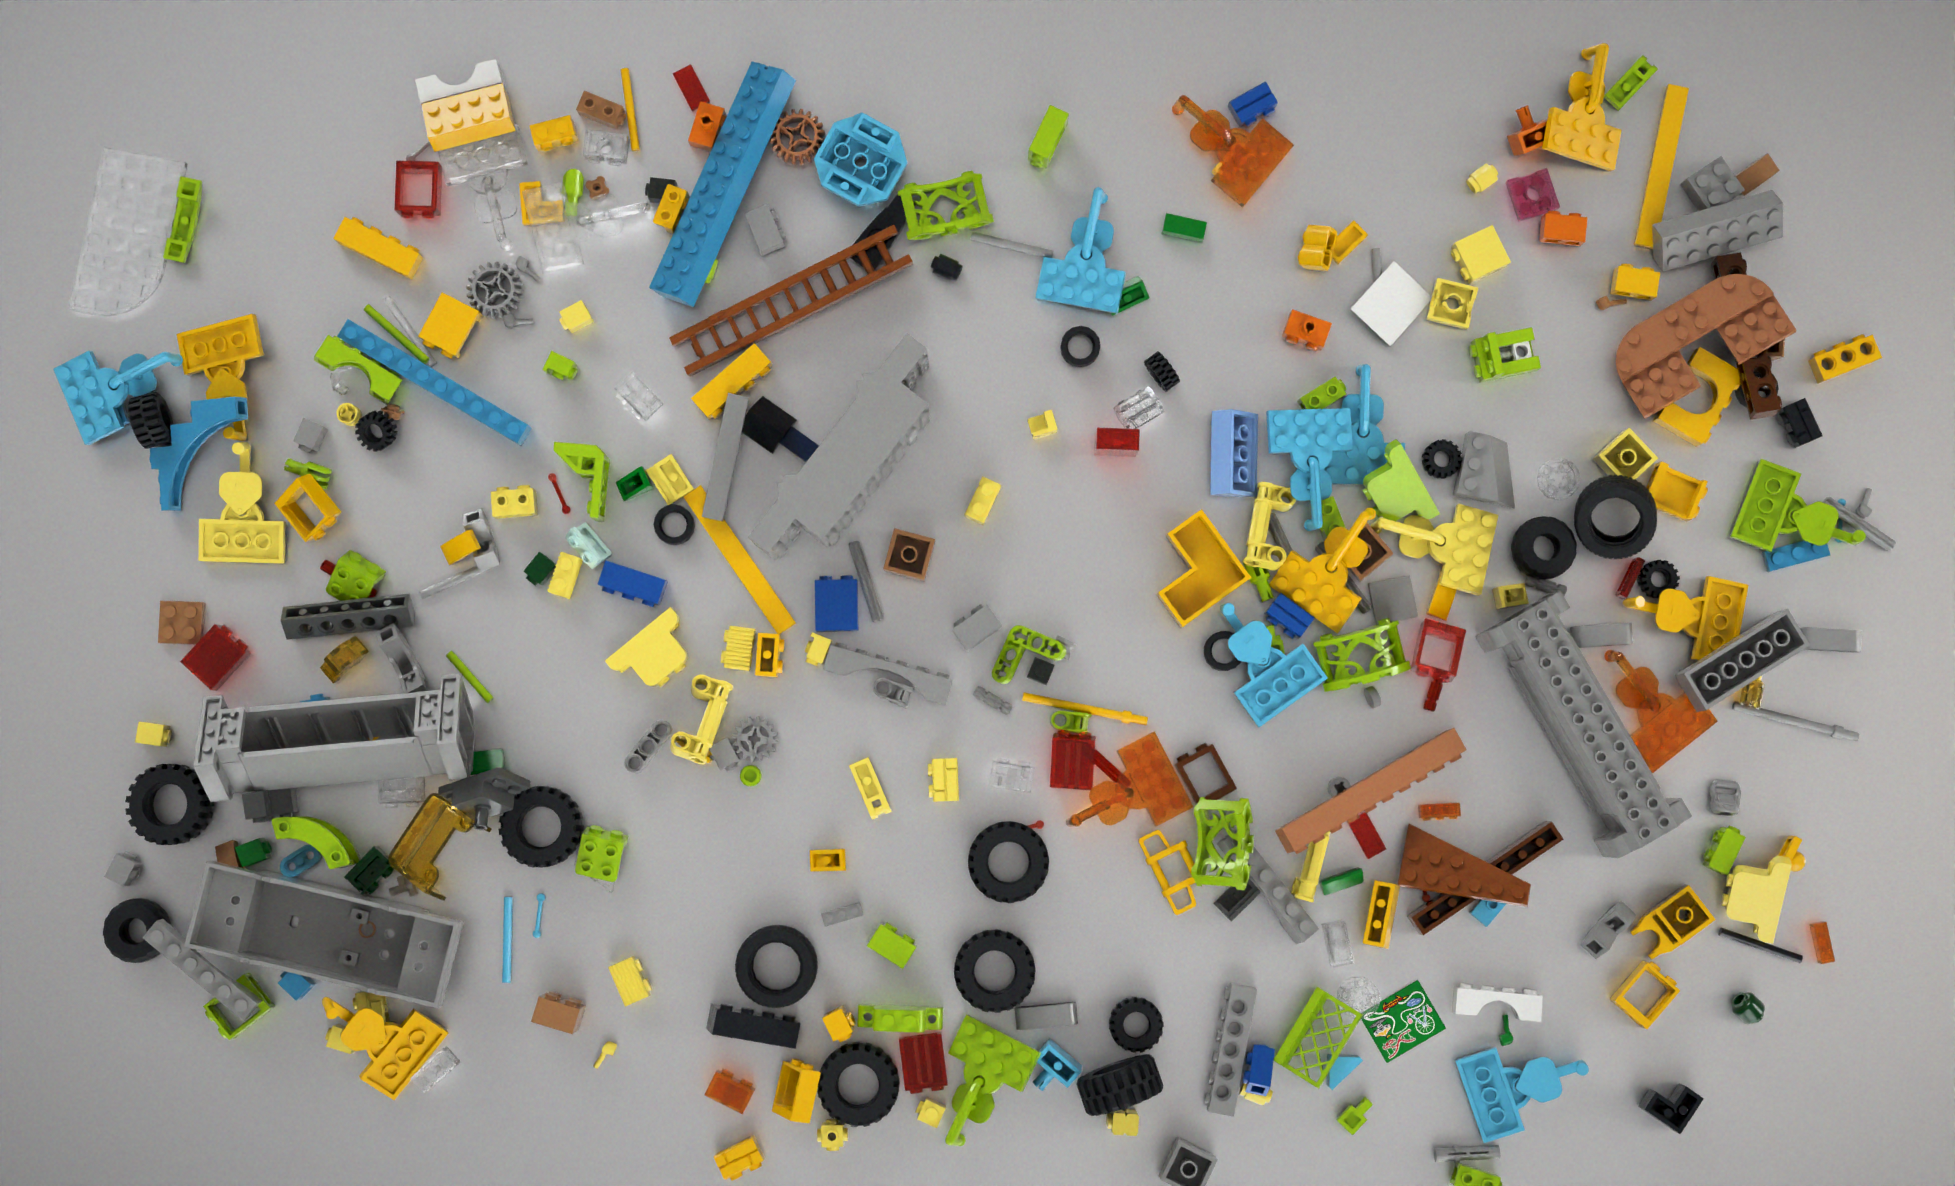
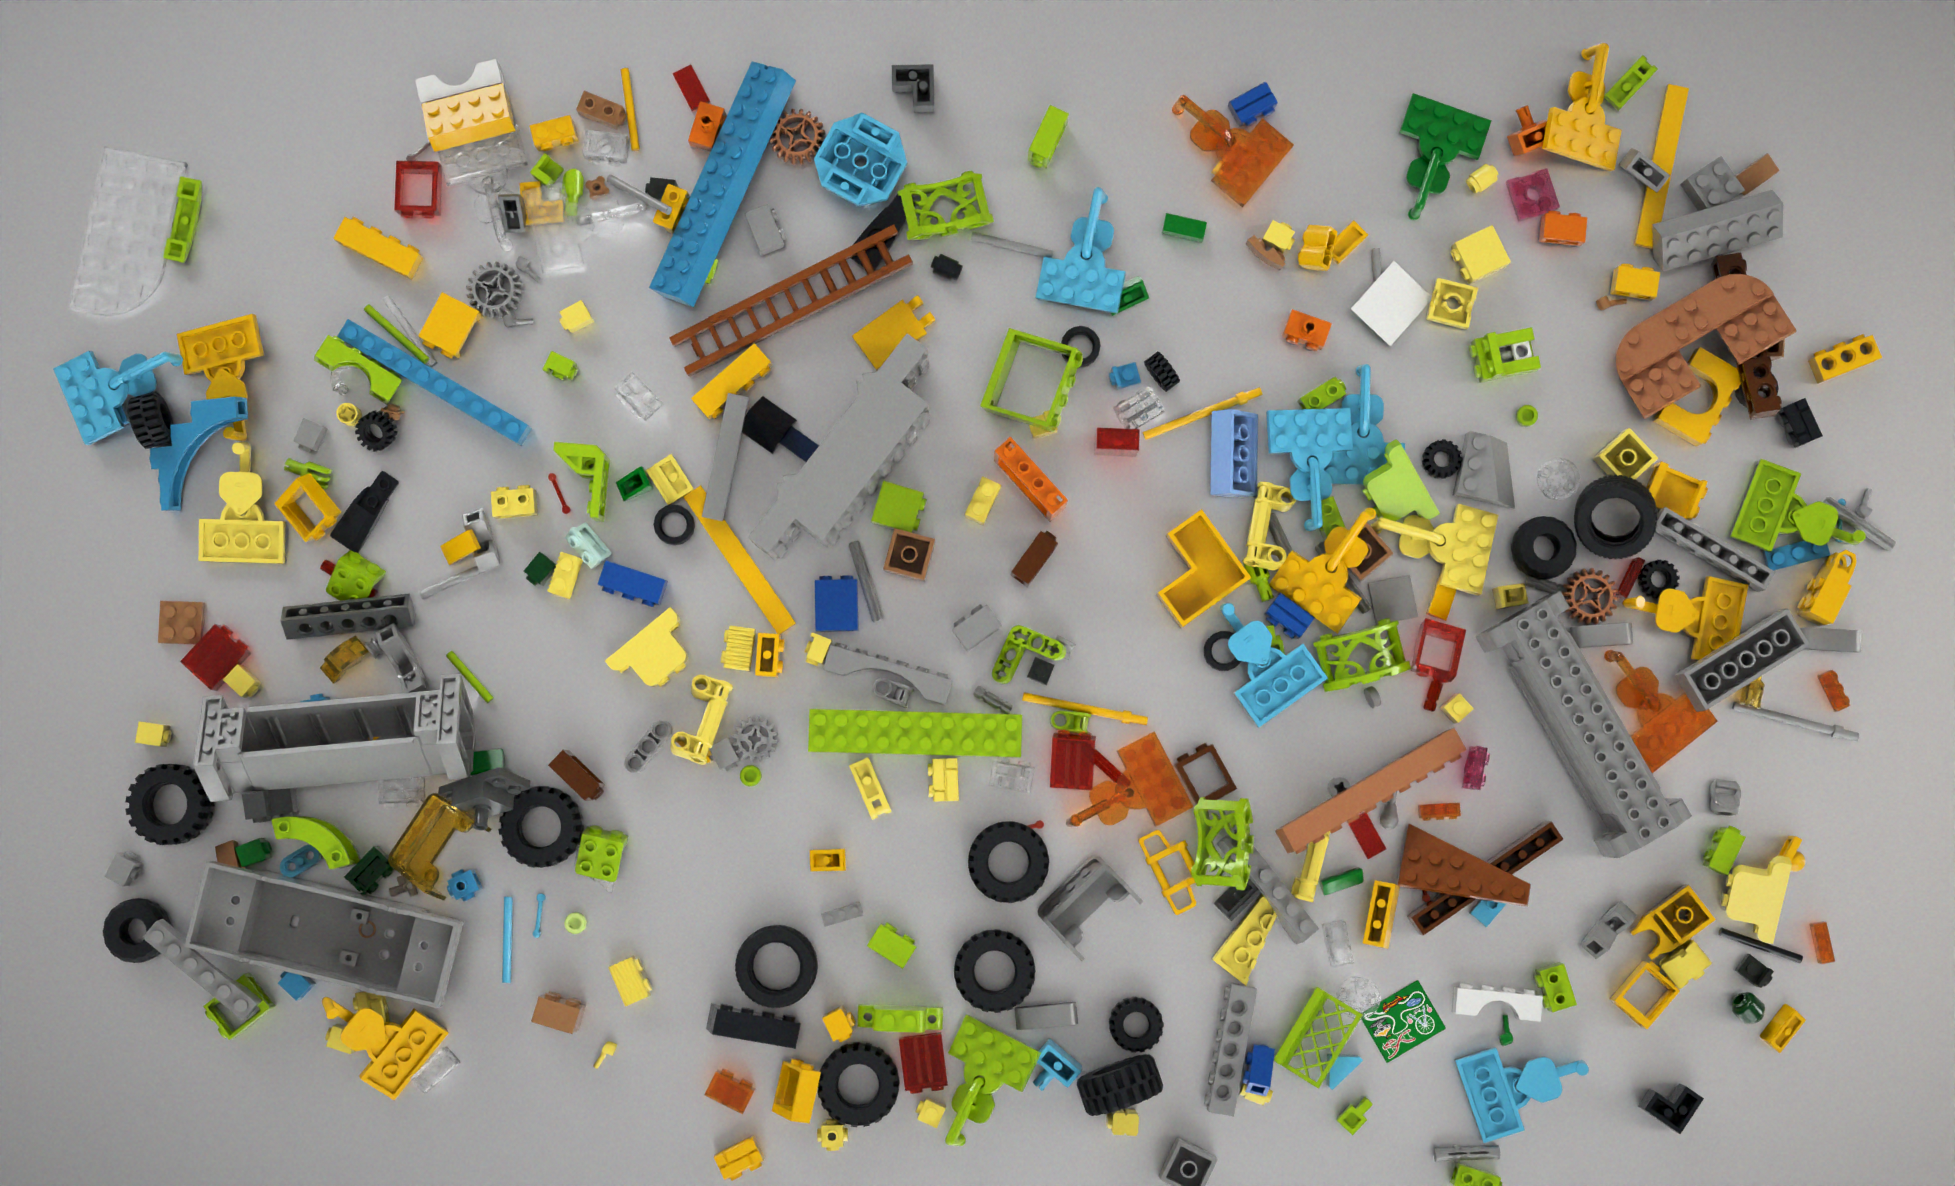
none -> light yellow brick [223,664,261,698]
none -> black piece [330,471,399,553]
none -> light grey bush [364,638,384,659]
none -> dark azure brick [447,869,483,902]
none -> dark grey slope [498,194,526,233]
none -> lime panel [530,153,564,189]
none -> reddish brown window [548,750,605,801]
none -> yellowish green tile [564,912,587,934]
none -> light grey bar [607,175,672,215]
none -> lime brick [808,709,1022,757]
none -> yellow tile [852,295,935,371]
none -> lime brick [871,481,927,533]
none -> dark grey brick [892,64,935,112]
none -> lime window [980,328,1083,432]
none -> orange window [994,437,1068,522]
none -> reddish brown window [1011,531,1058,588]
none -> light grey windscreen [1038,855,1143,961]
none -> dark azure bracket [1109,362,1141,390]
none -> yellow bar [1142,387,1263,440]
none -> light yellow wing [1212,894,1277,986]
none -> medium nougat slope [1246,235,1285,270]
none -> light yellow brick [1262,220,1295,254]
none -> light grey piece [1380,791,1399,830]
none -> green plate [1399,93,1492,220]
none -> light yellow brick [1440,693,1474,724]
none -> clear pink brick [1462,746,1490,790]
none -> lime tile [1516,405,1538,427]
none -> lime brick [1534,962,1577,1012]
none -> nougat gear [1562,568,1619,625]
none -> light grey slope [1619,148,1670,192]
none -> light grey brick [1655,507,1775,592]
none -> light yellow brick [1659,939,1712,989]
none -> pearl dark grey bracket [1735,954,1774,988]
none -> yellow slope [1760,1004,1806,1053]
none -> yellow brick [1797,550,1856,626]
none -> clear orange piece [1817,670,1850,712]

